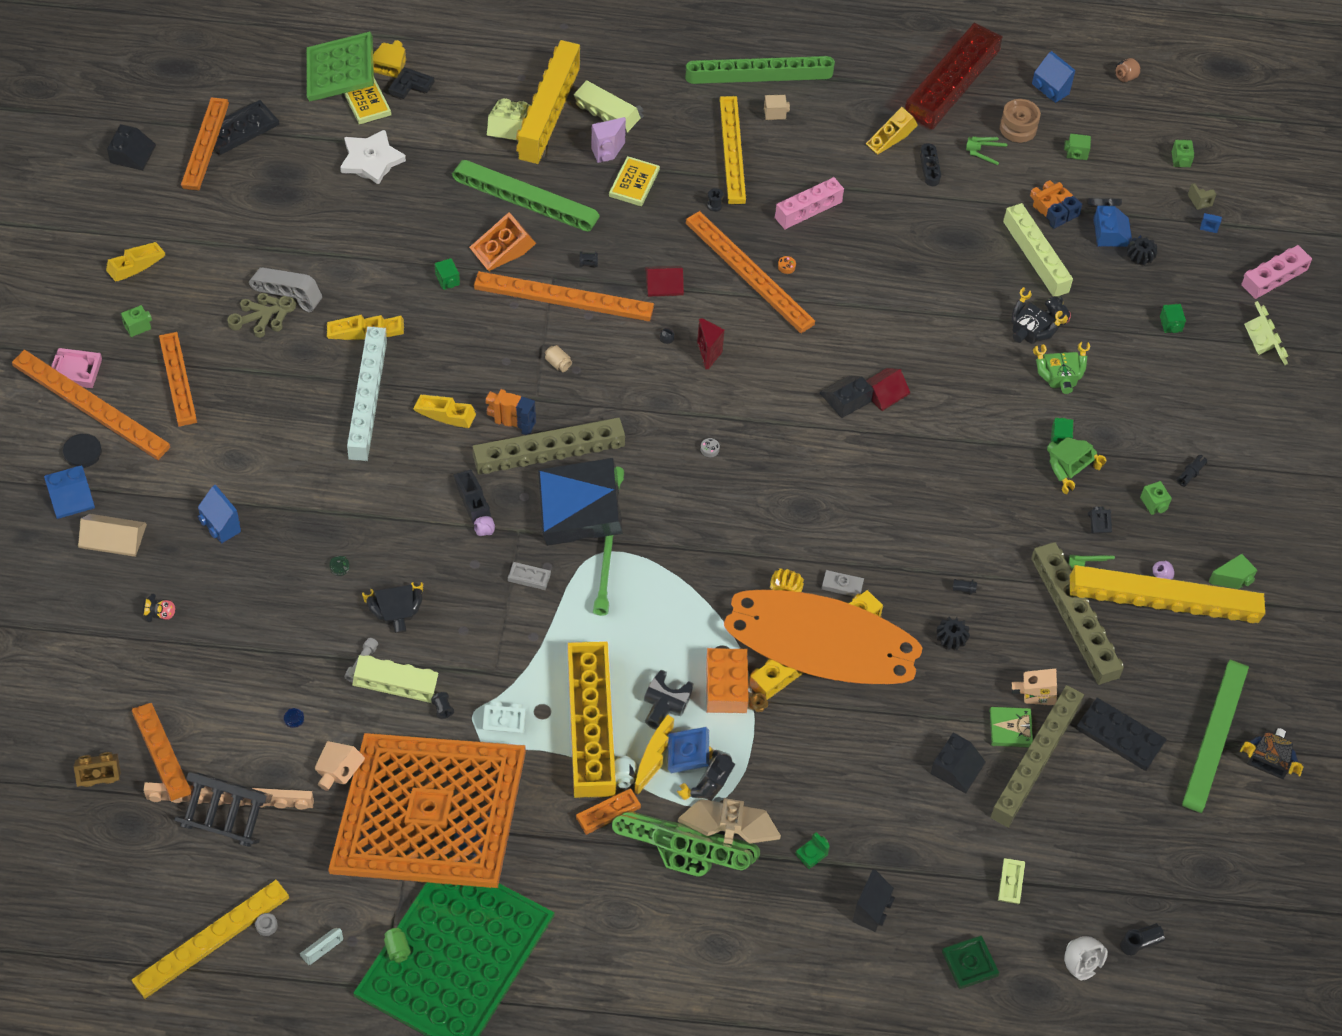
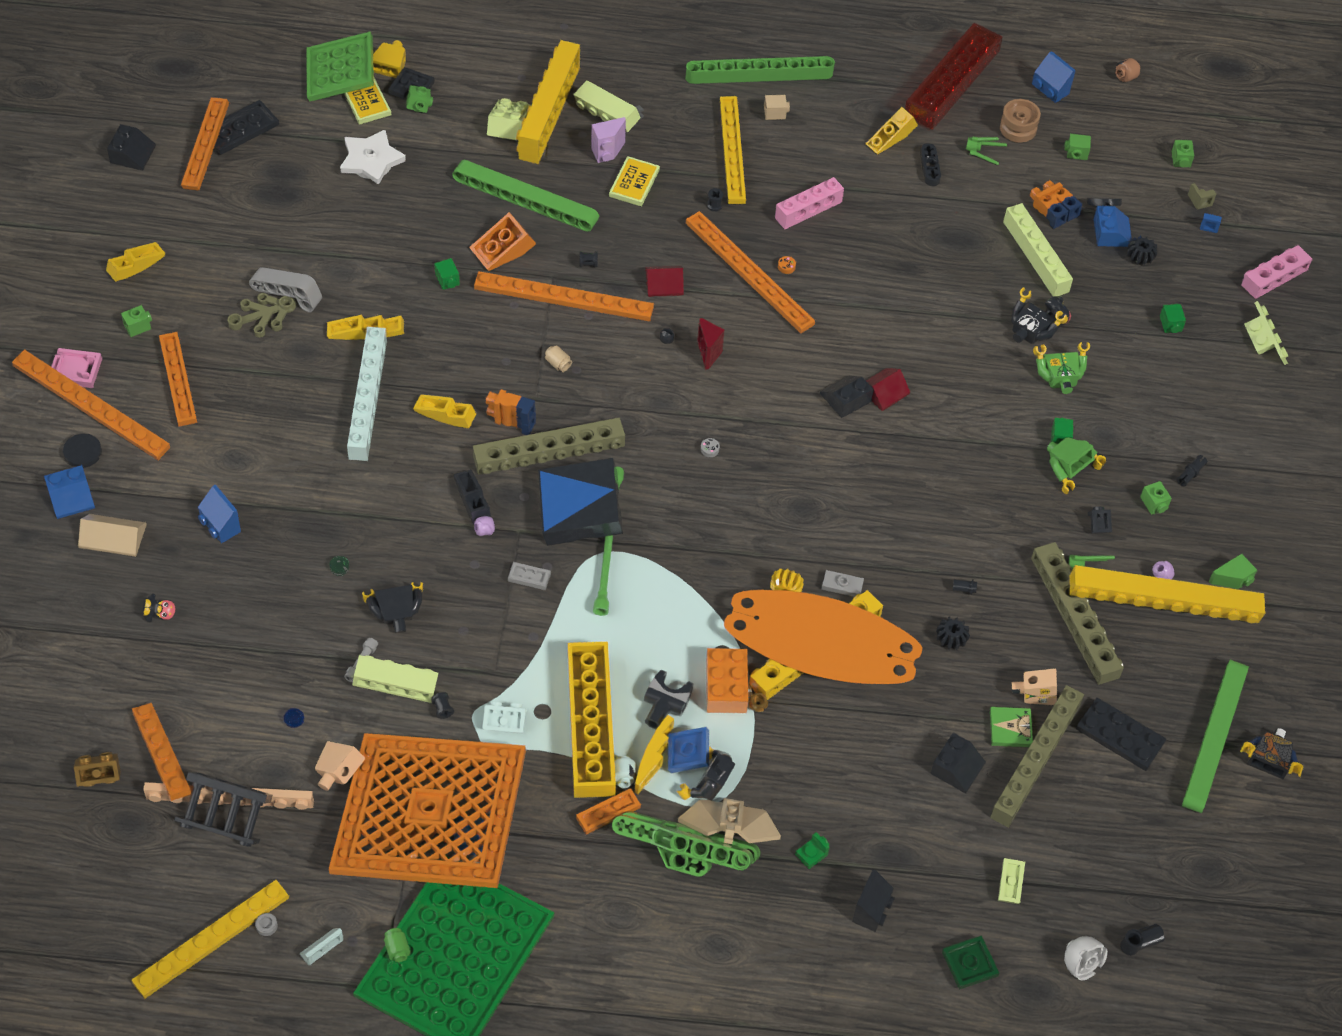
none -> bright green brick [407,85,433,113]

